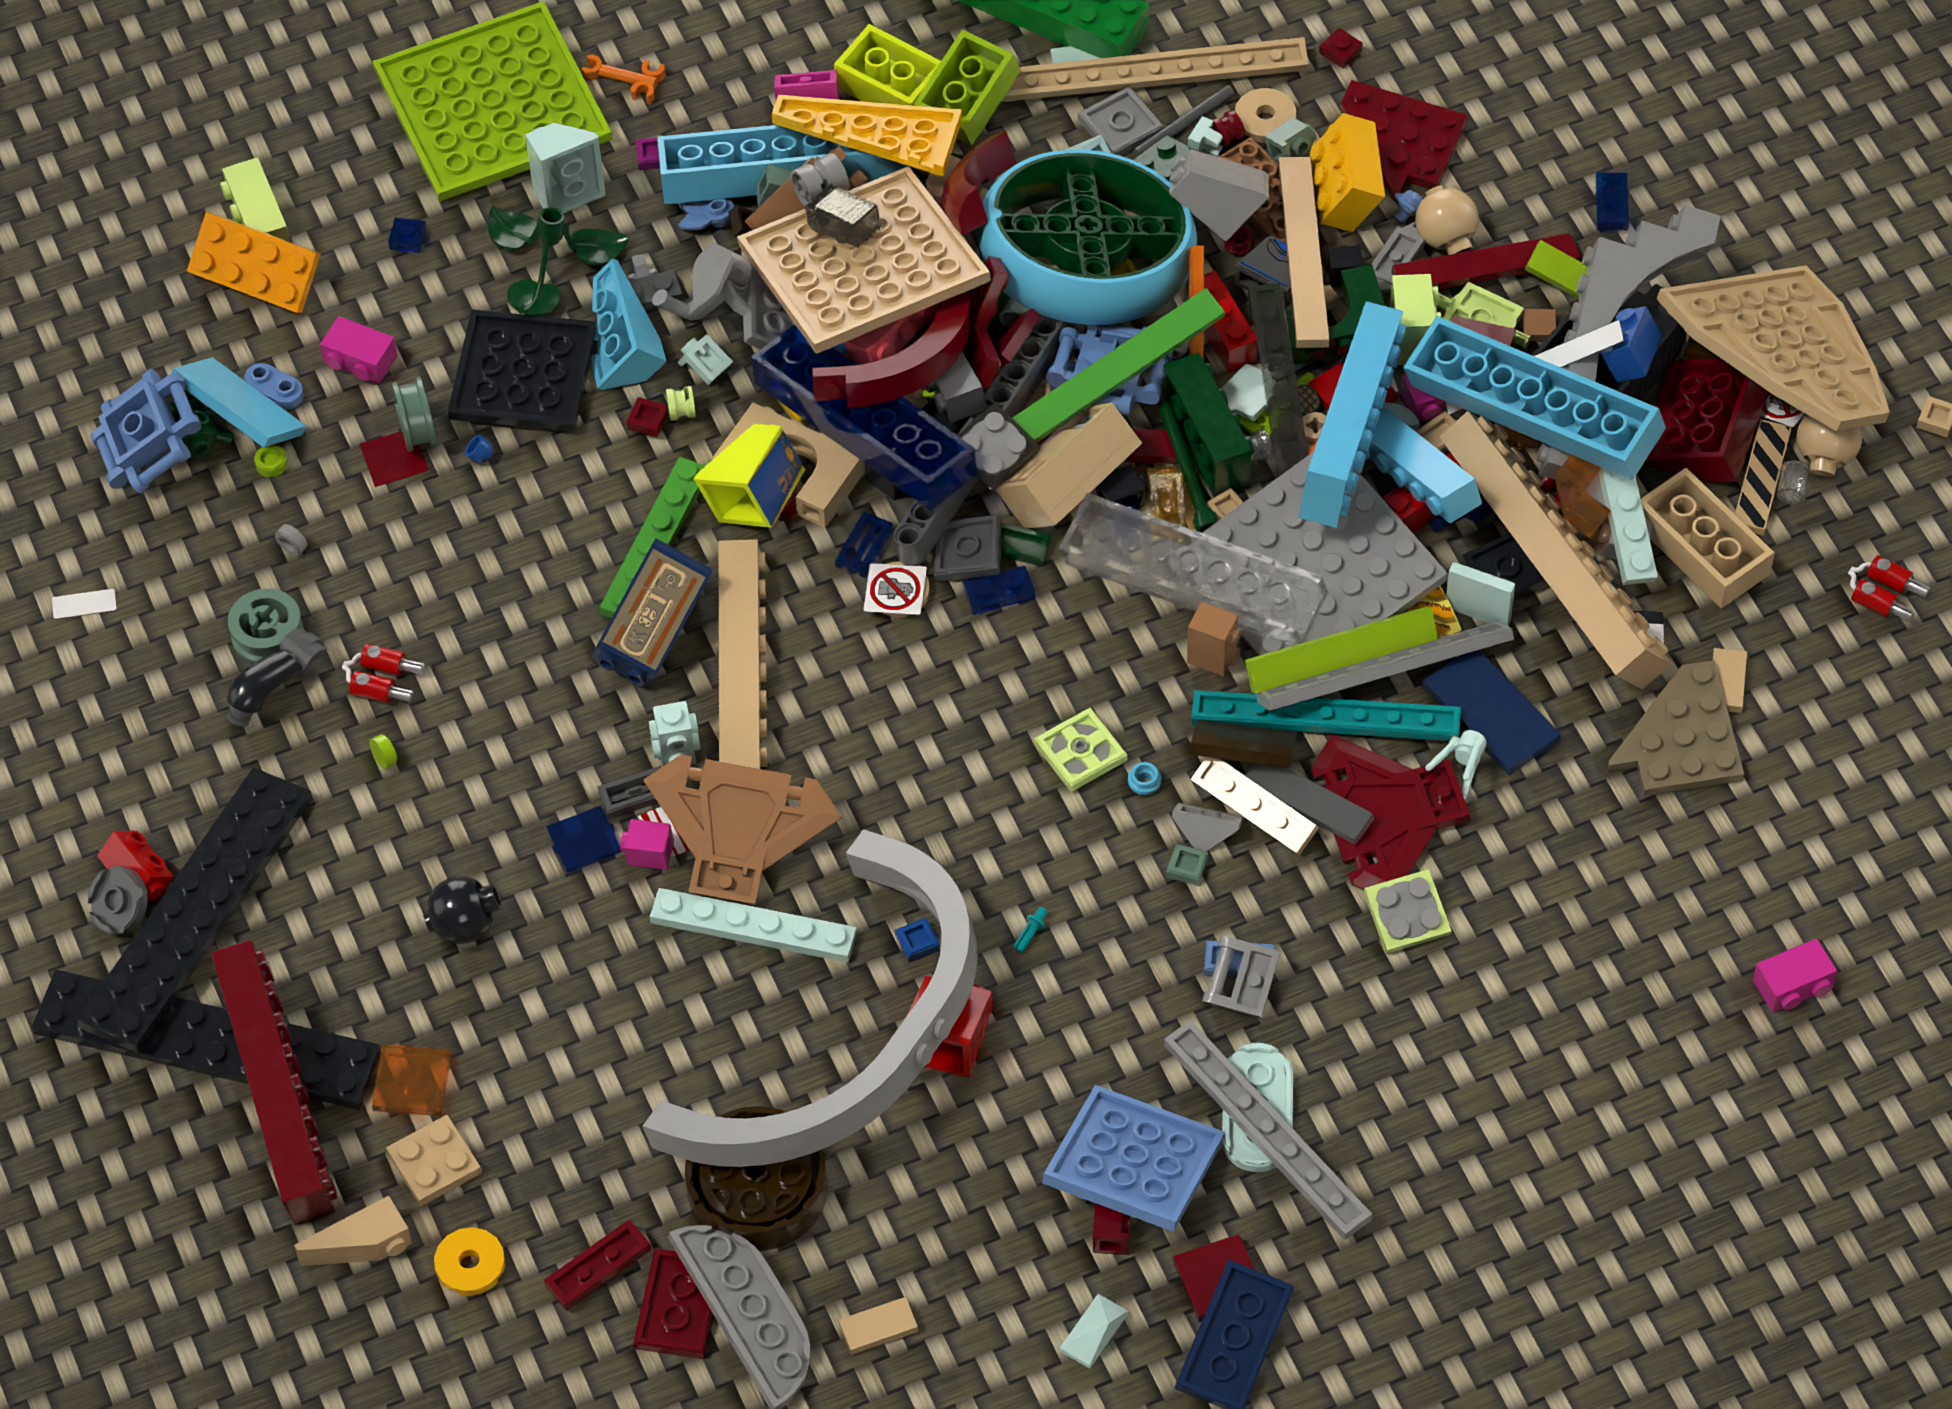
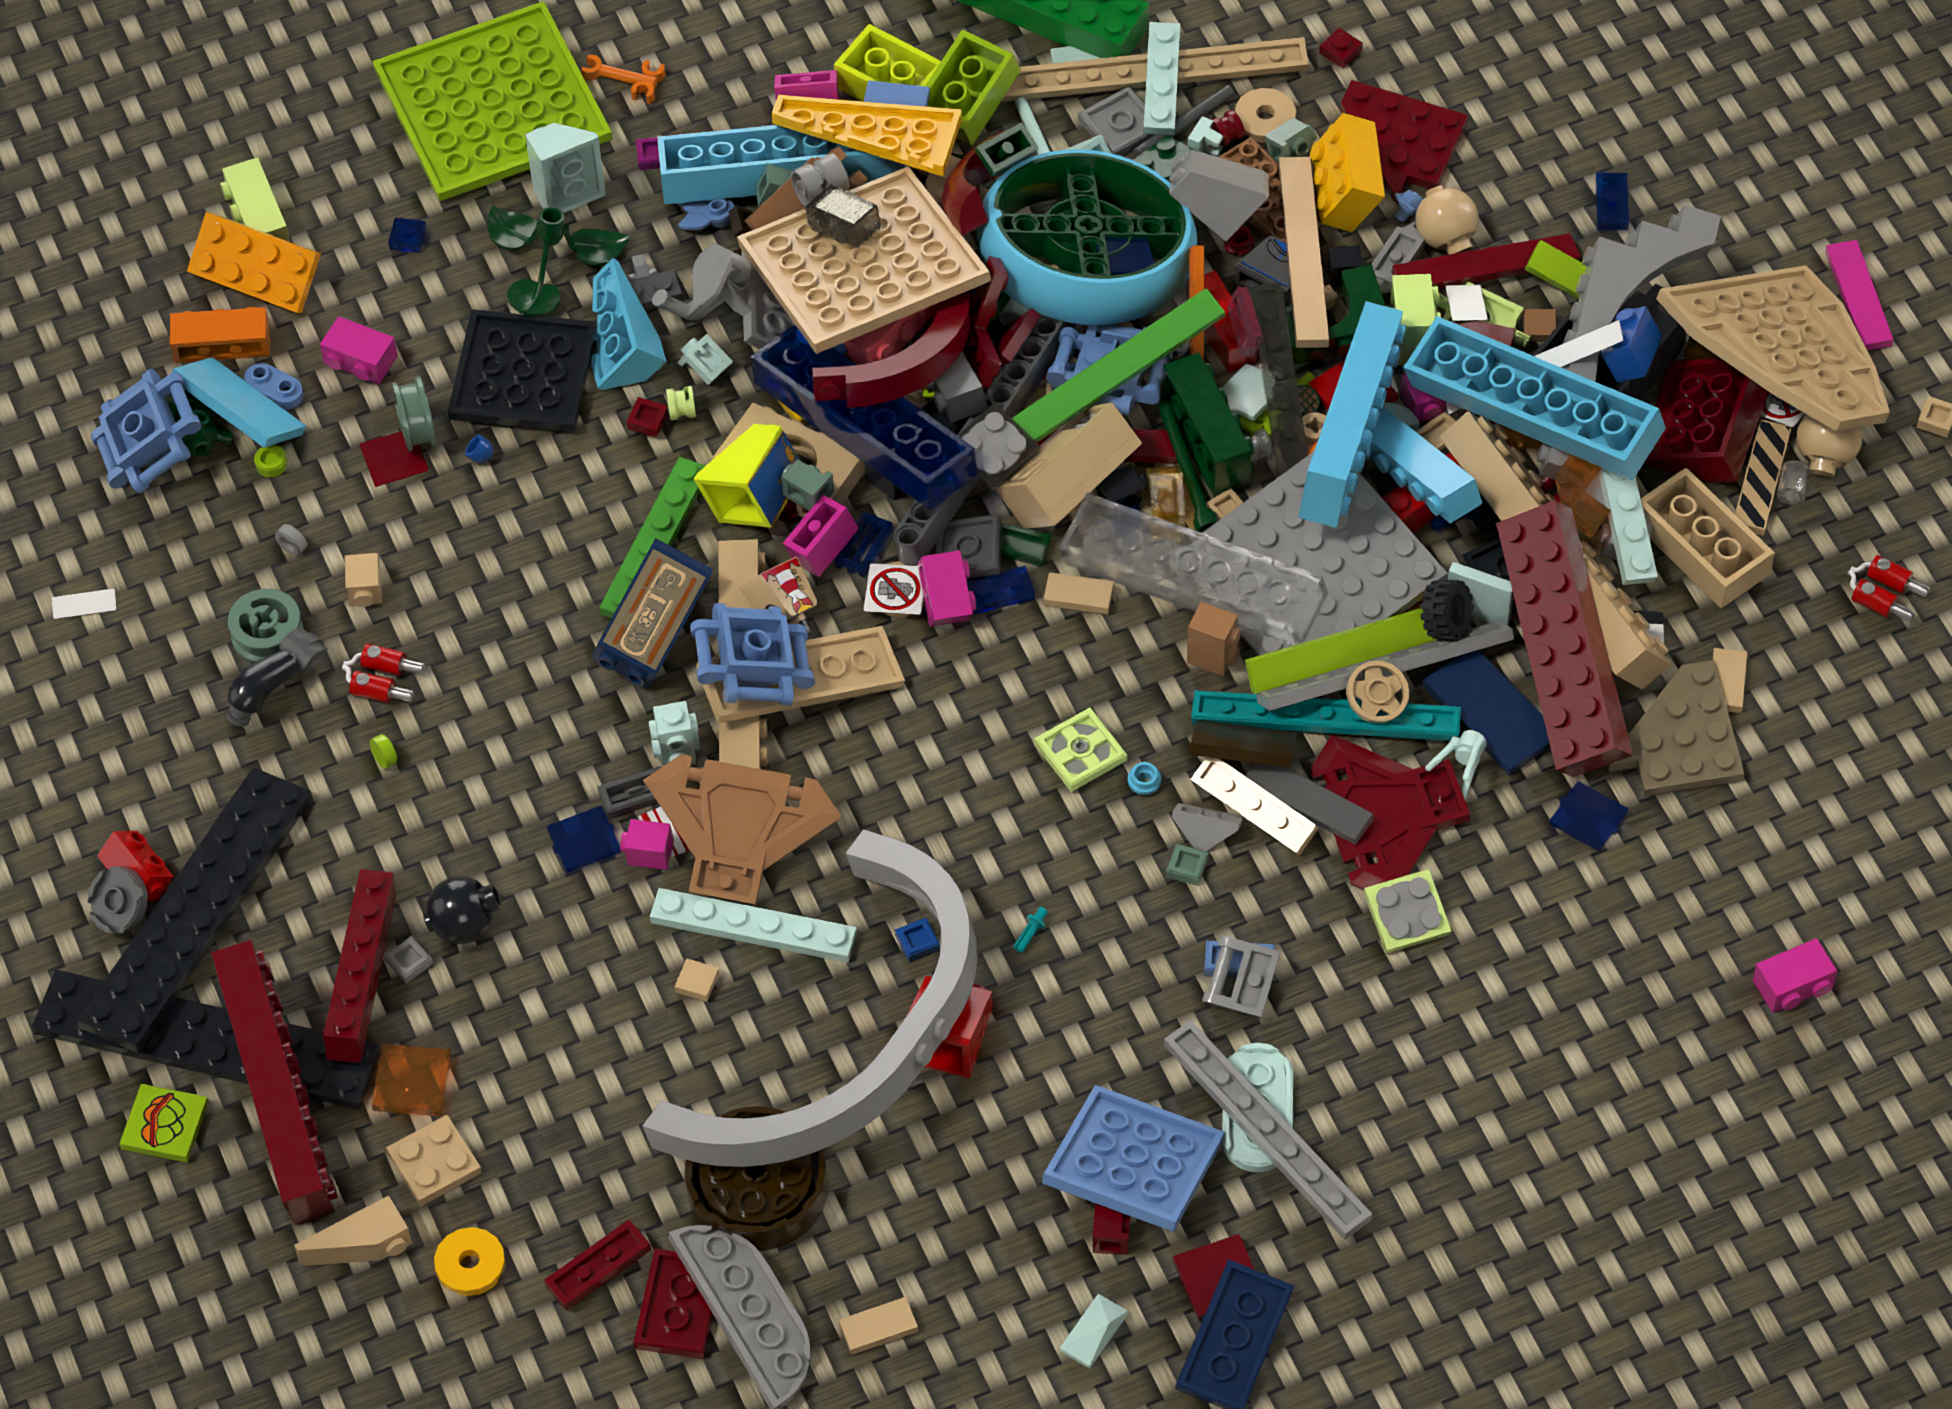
none -> lime tile [120,1084,209,1163]
none -> orange brick [170,307,270,363]
none -> dark red brick [323,869,396,1063]
none -> tan brick [345,553,382,607]
none -> light grey tile [384,936,433,984]
none -> tan tile [674,958,719,1002]
none -> medium blue brick [690,603,815,706]
none -> tan plate [696,626,905,723]
none -> tan torso [739,557,817,633]
none -> sand green brick [781,459,834,511]
none -> dark pink brick [783,495,859,577]
none -> medium blue tile [864,80,930,107]
none -> dark pink brick [917,550,976,627]
none -> dark green slope [974,122,1039,176]
none -> light aqua bar [1015,97,1050,155]
none -> tan tile [1043,572,1114,615]
none -> clear blue piece [1096,238,1154,276]
none -> light aqua plate [1143,22,1180,135]
none -> clear pink tile [1227,287,1263,357]
none -> tan wheel [1346,660,1409,723]
none -> black tyre [1420,580,1474,640]
none -> white sticker [1446,285,1488,321]
none -> dark red brick [1496,500,1633,777]
none -> clear blue piece [1549,781,1629,852]
none -> dark pink tile [1825,240,1893,351]

